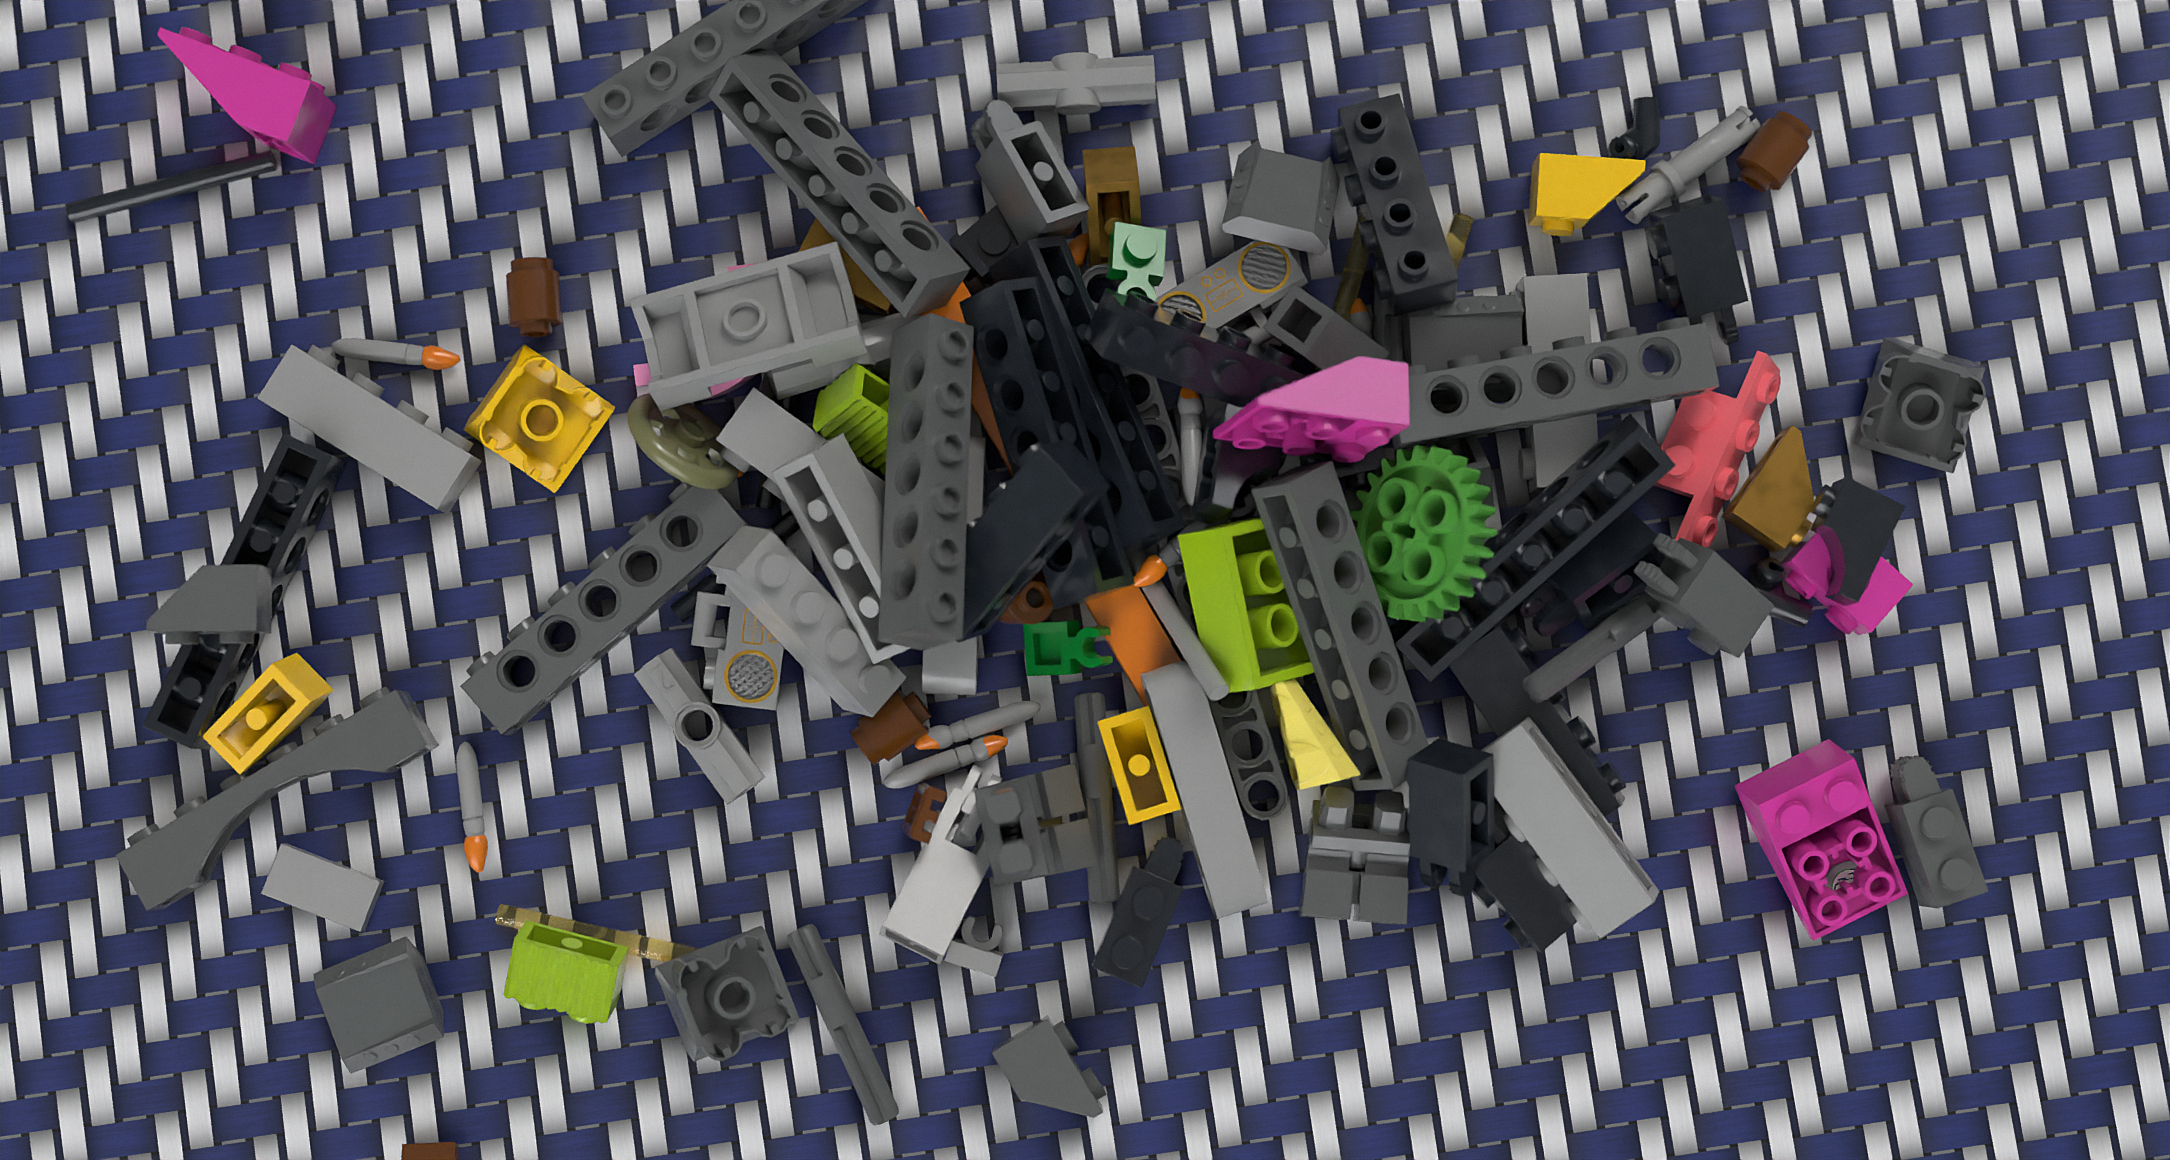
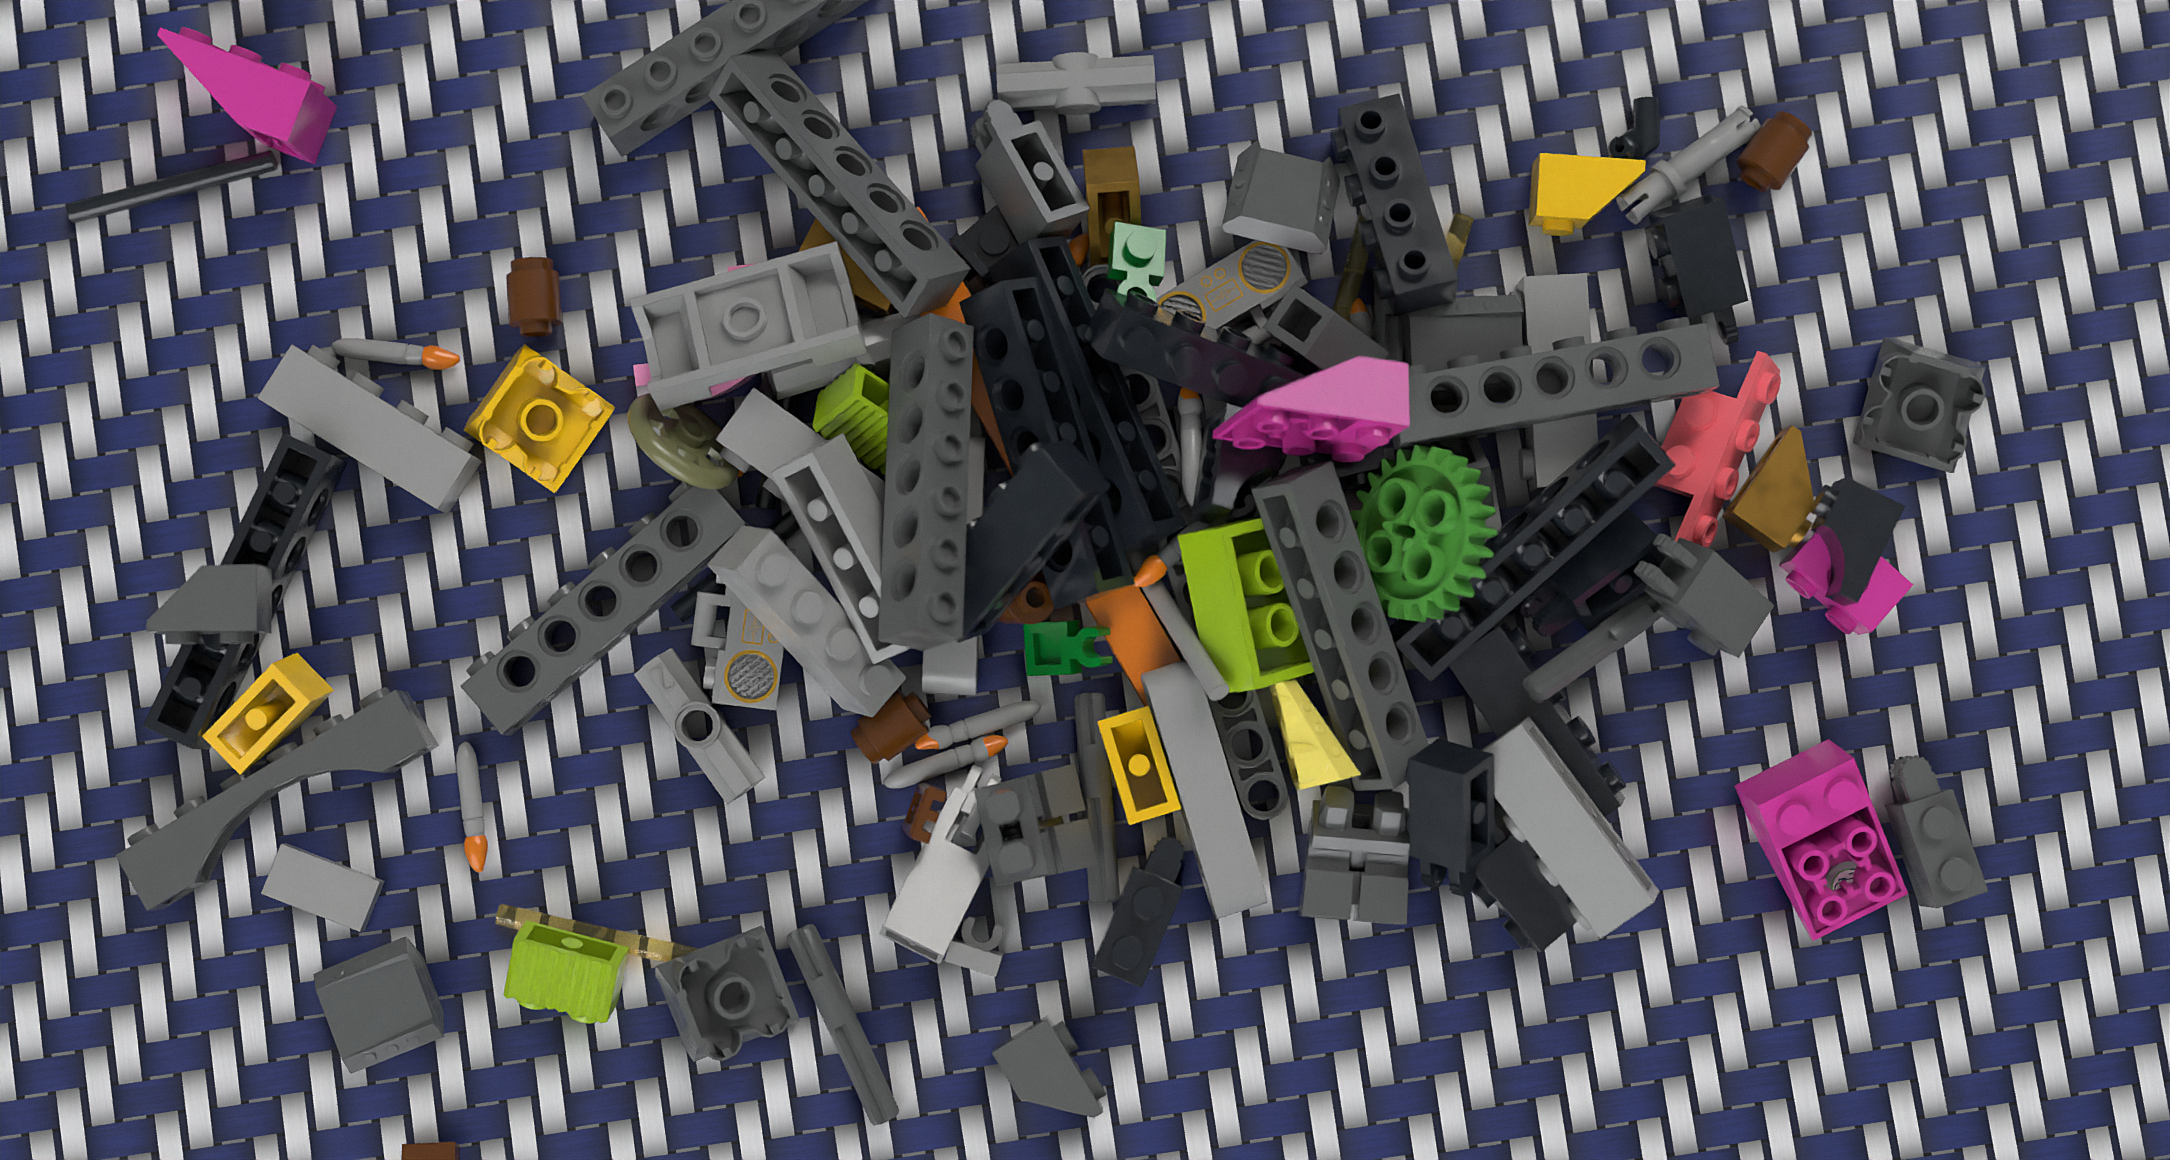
black arm [1748,557,1813,629] -> none

